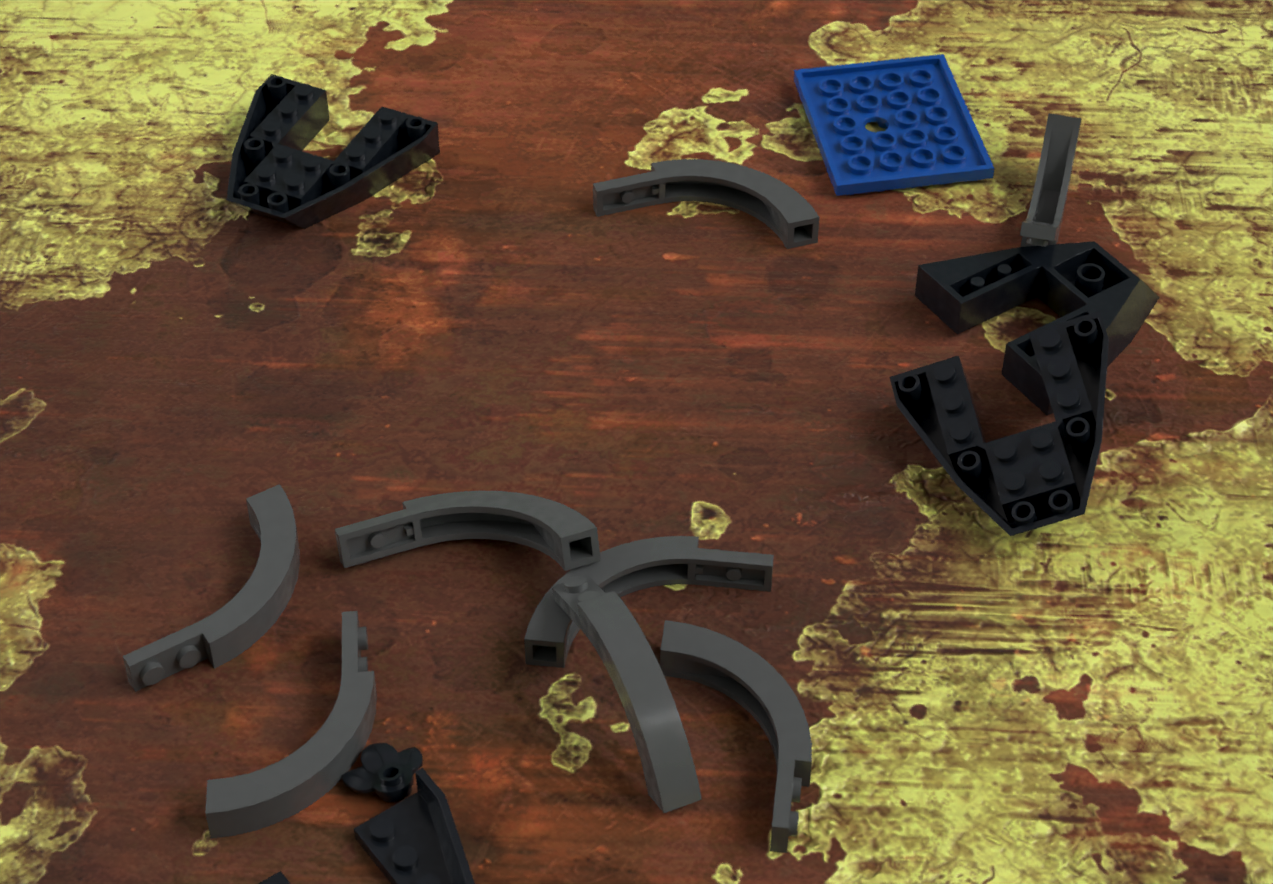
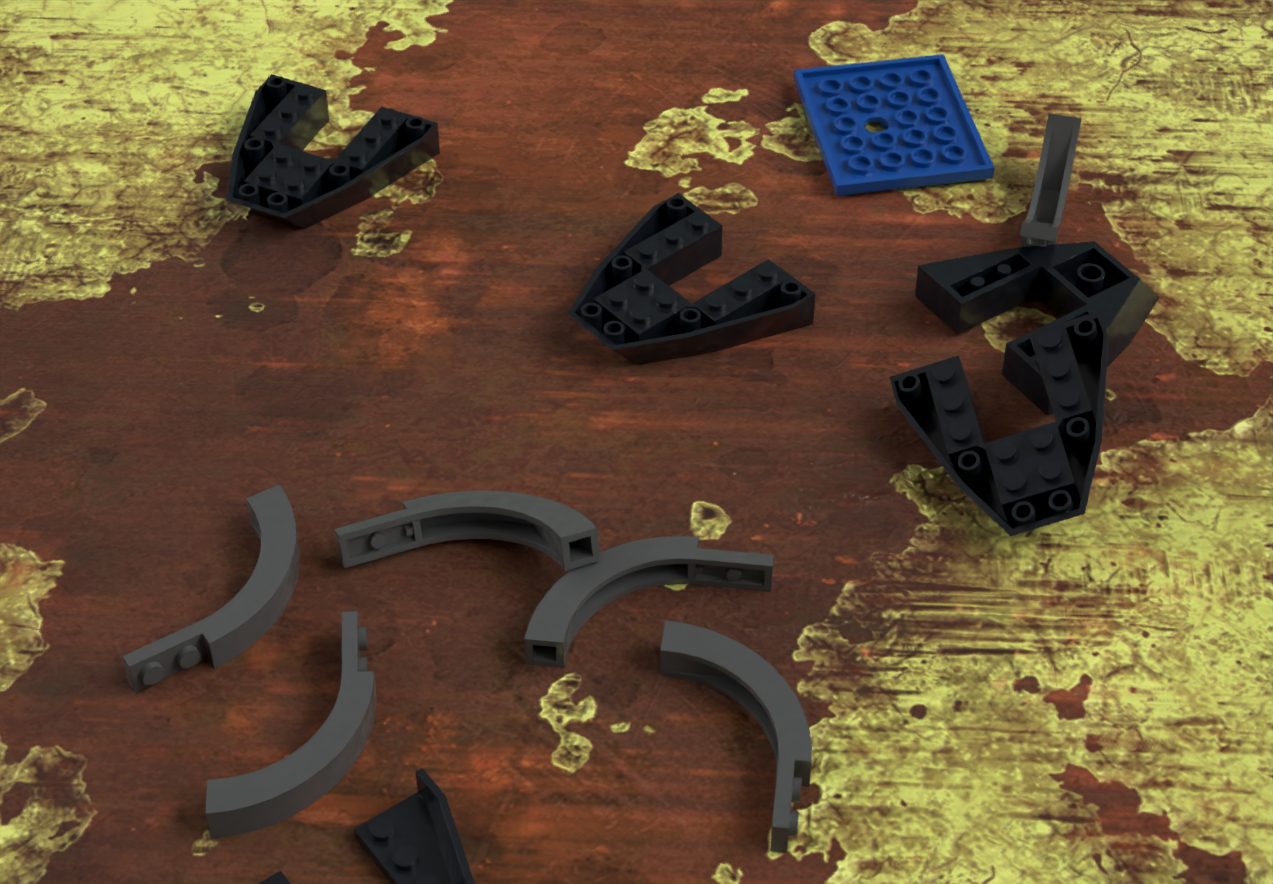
black plate [342,743,423,802] -> none
dark grey arch [552,575,702,813] -> none
dark grey arch [593,159,820,249] -> none
none -> black piece [567,193,816,365]

